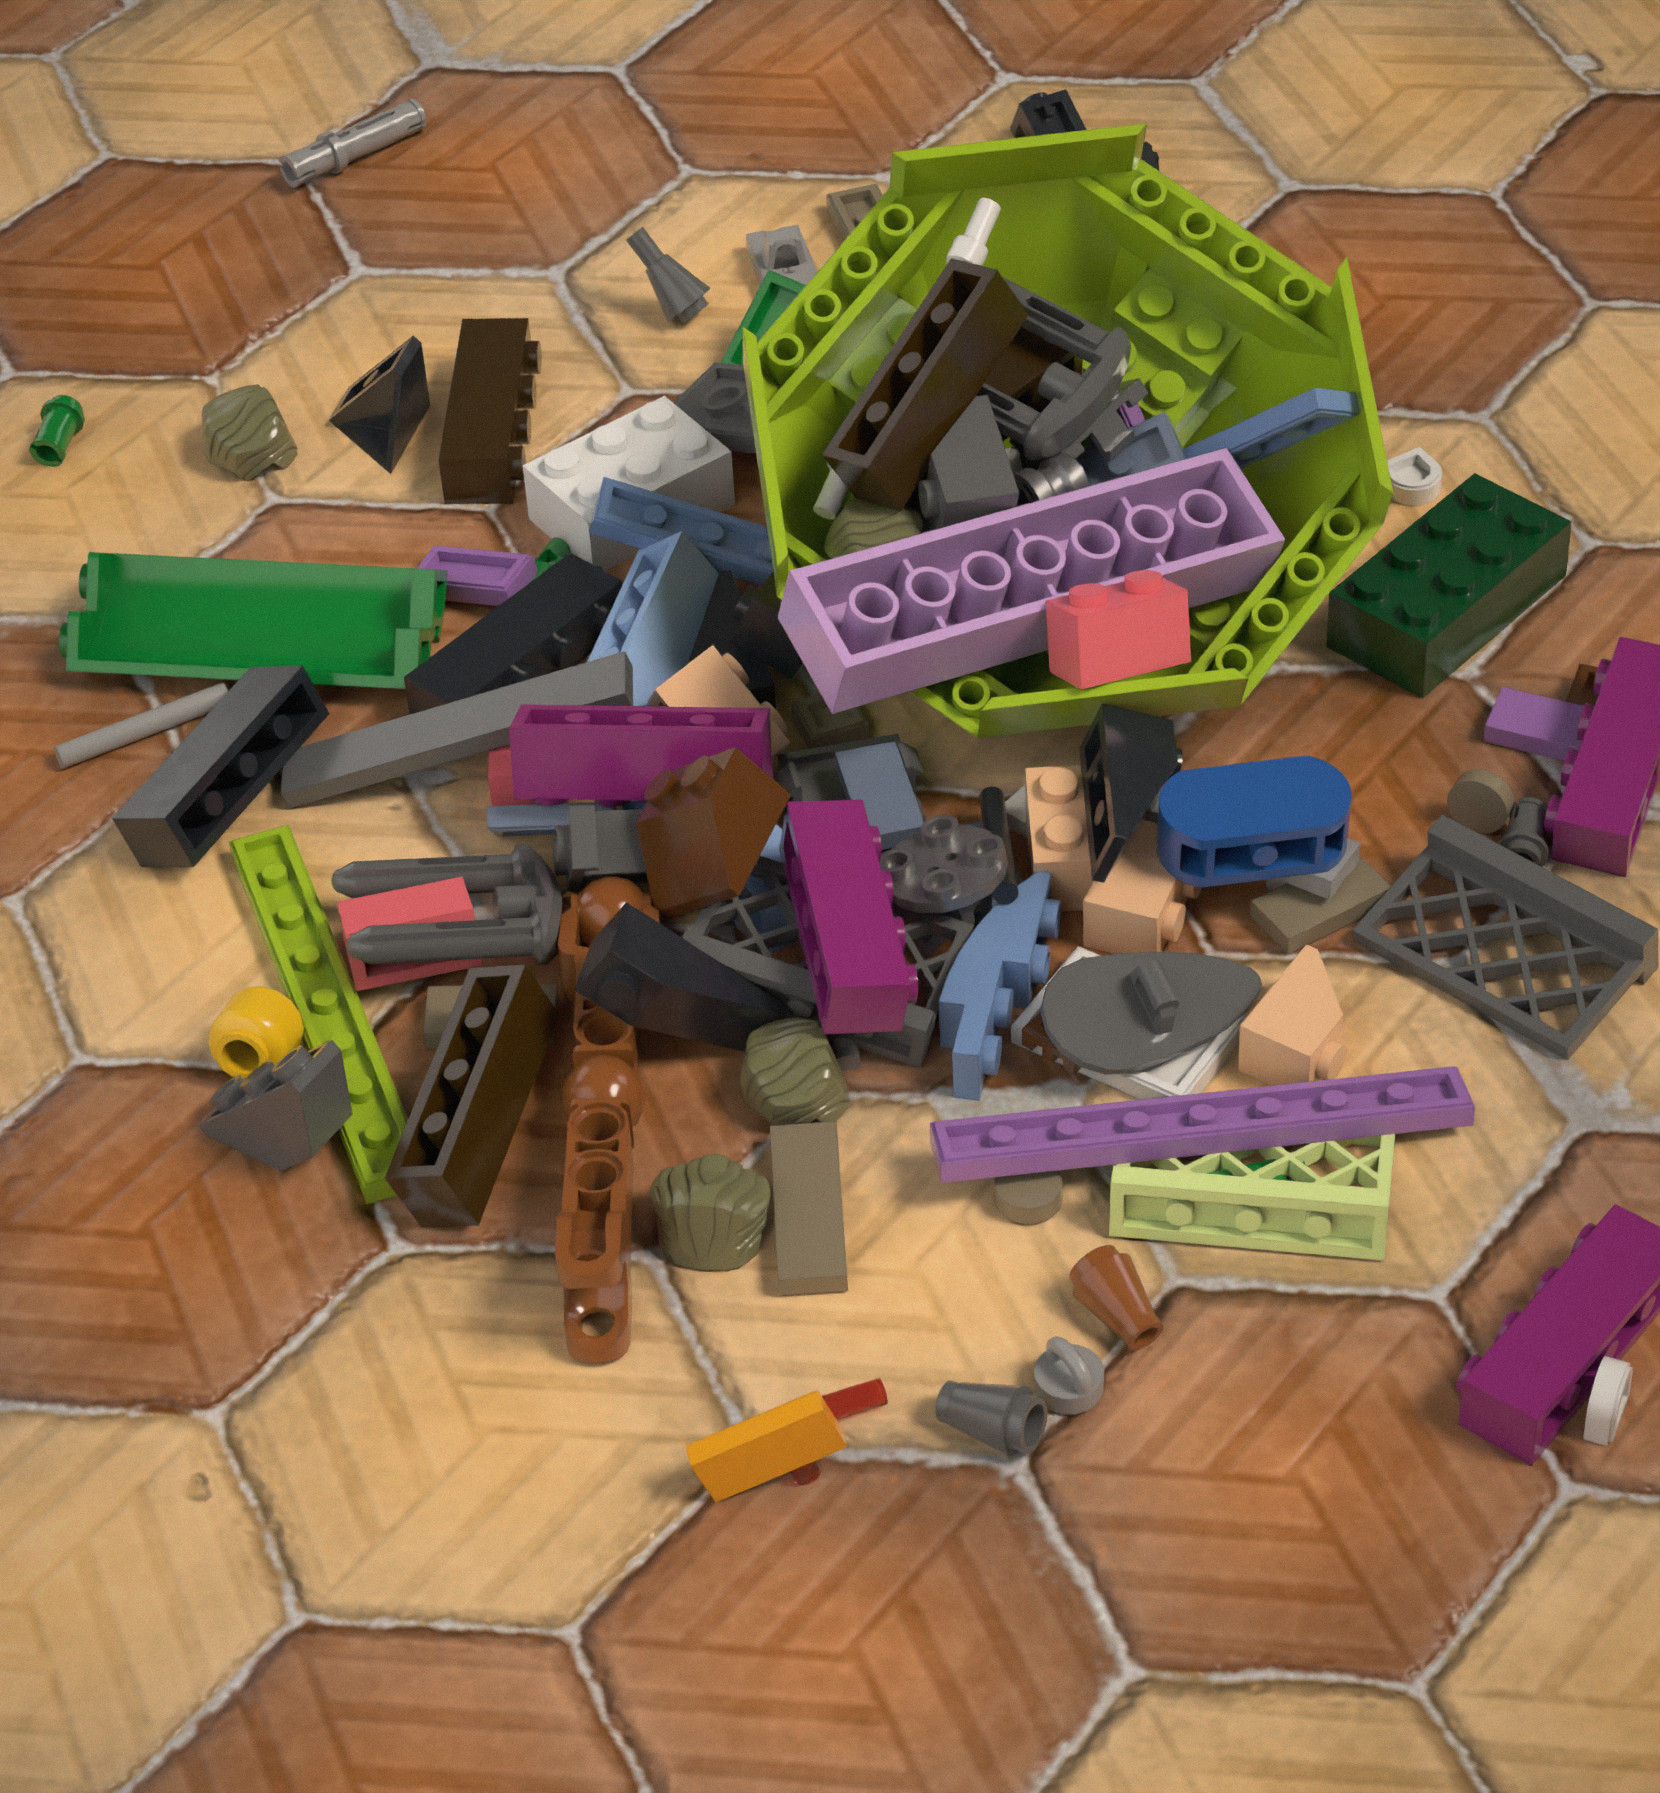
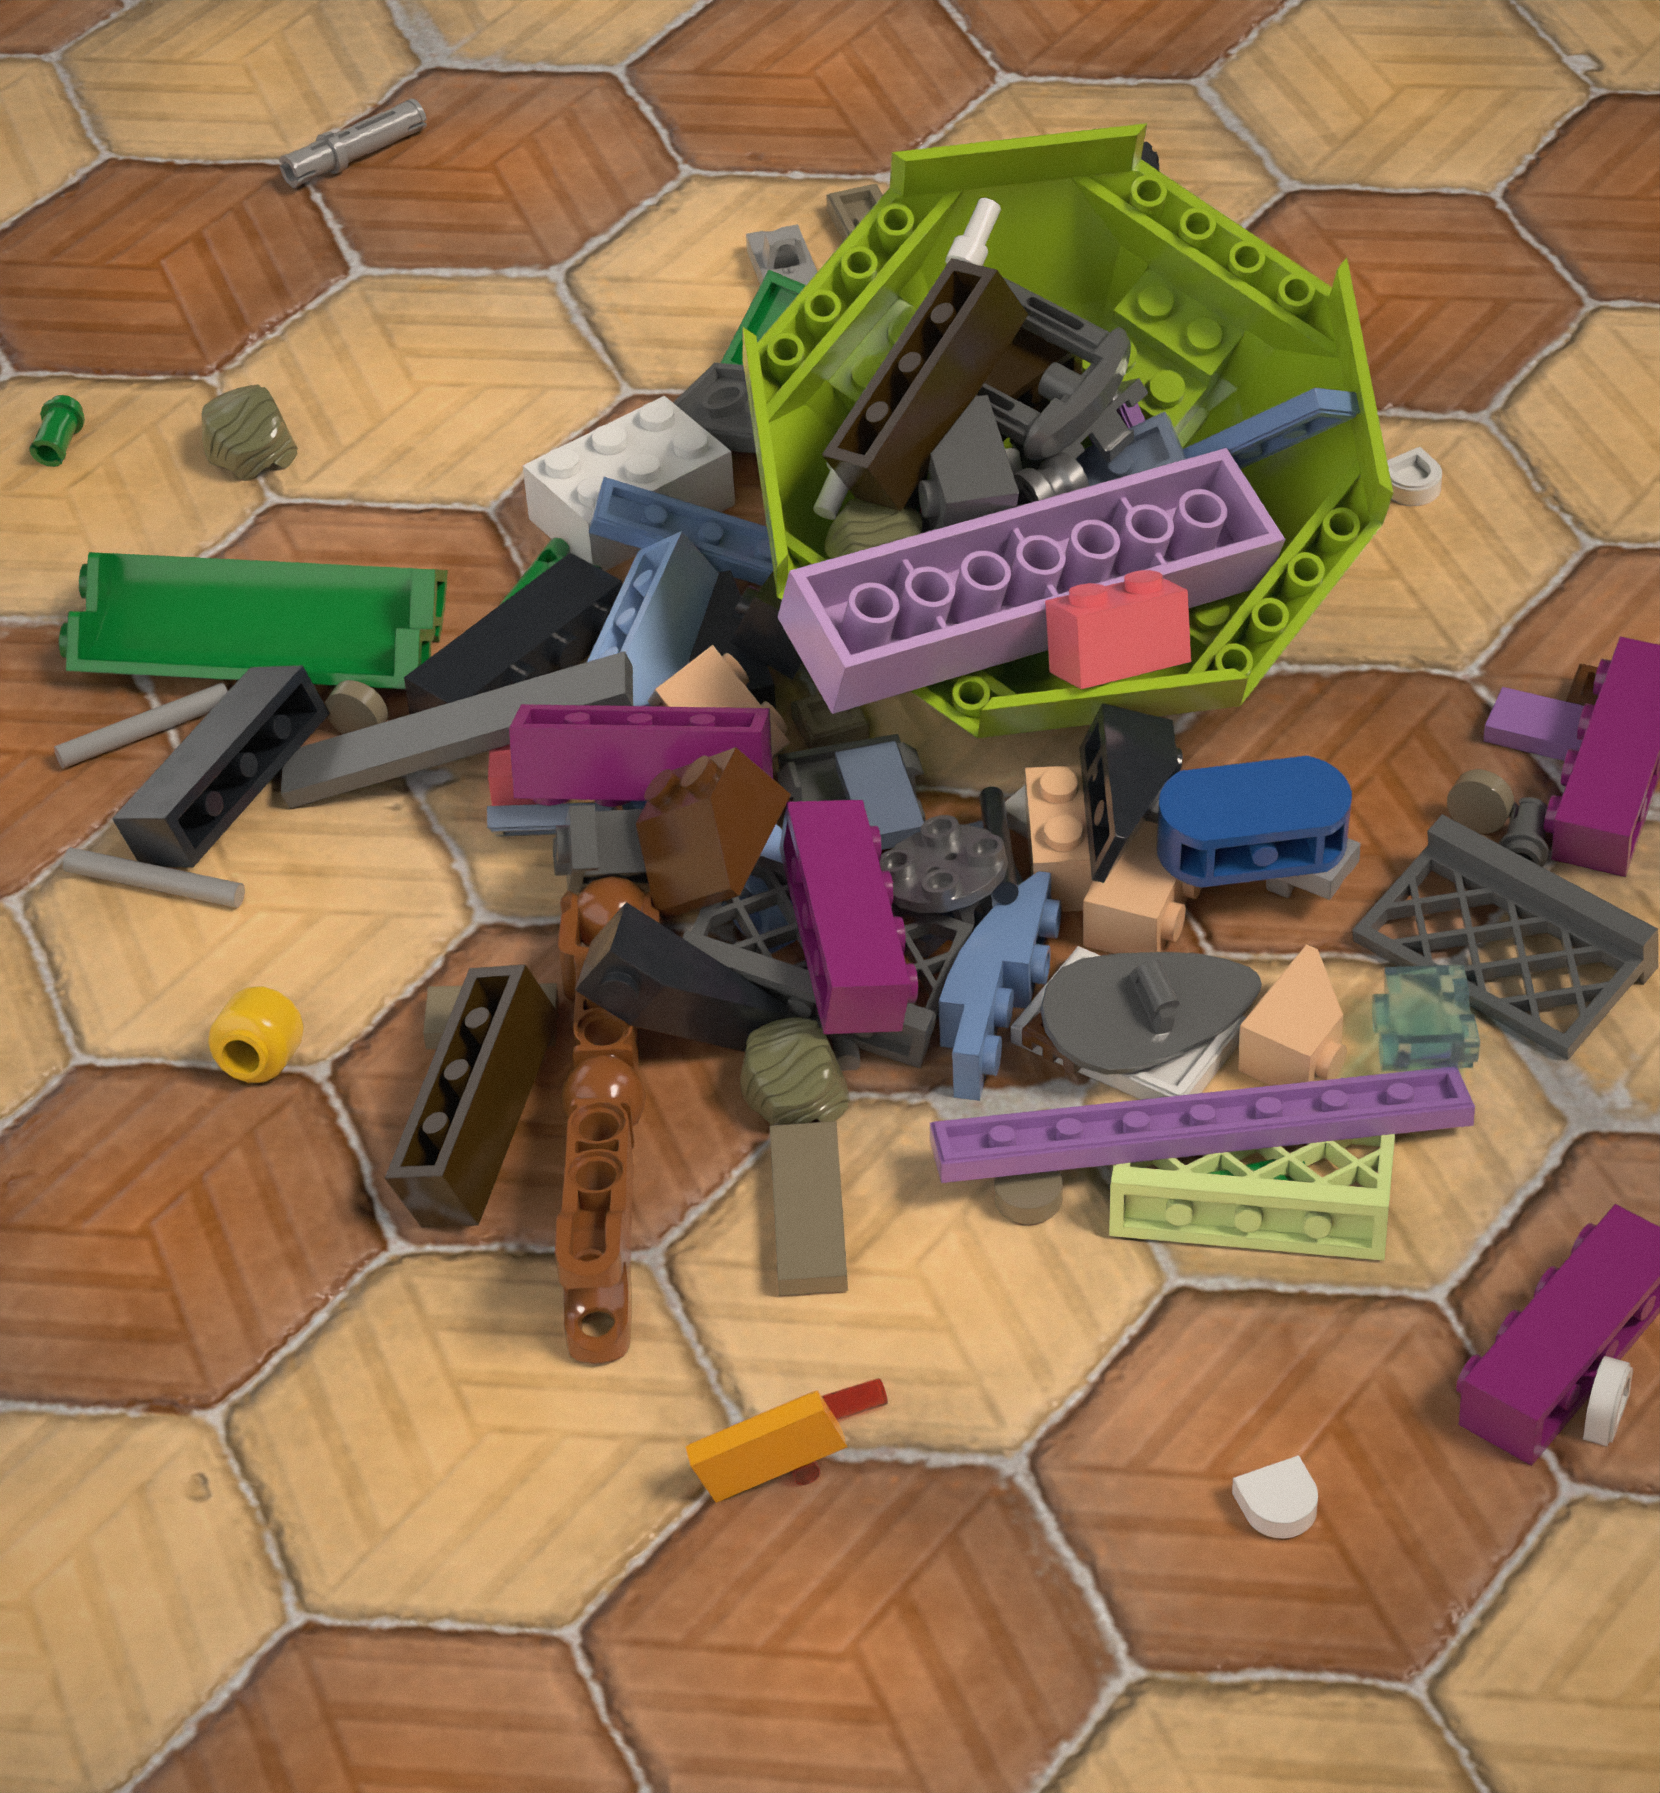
dark grey slope [199,1040,353,1171] -> none
lime tile [229,825,408,1204] -> none
black slope [329,335,430,474] -> none
dark grey piece [331,844,562,965] -> none
coral brick [337,876,483,991] -> none
medium lavender tile [417,545,538,606] -> none
dark brown brick [438,318,542,504] -> none
dark grey cone [626,227,710,323] -> none
olive hair [650,1153,771,1270] -> none
dark grey cone [936,1380,1047,1456] -> none
black bracket [1010,89,1087,138] -> none
light grey tile [1034,1336,1104,1415] -> none
dark orange cone [1069,1245,1164,1351] -> none
dark tan tile [1250,856,1391,954] -> none
dark green brick [1326,473,1572,698] -> none
none -> light grey bar [63,847,245,908]
none -> dark tan tile [325,680,388,734]
none -> white tile [1232,1455,1318,1539]
none -> clear light blue cylinder [1372,964,1480,1072]

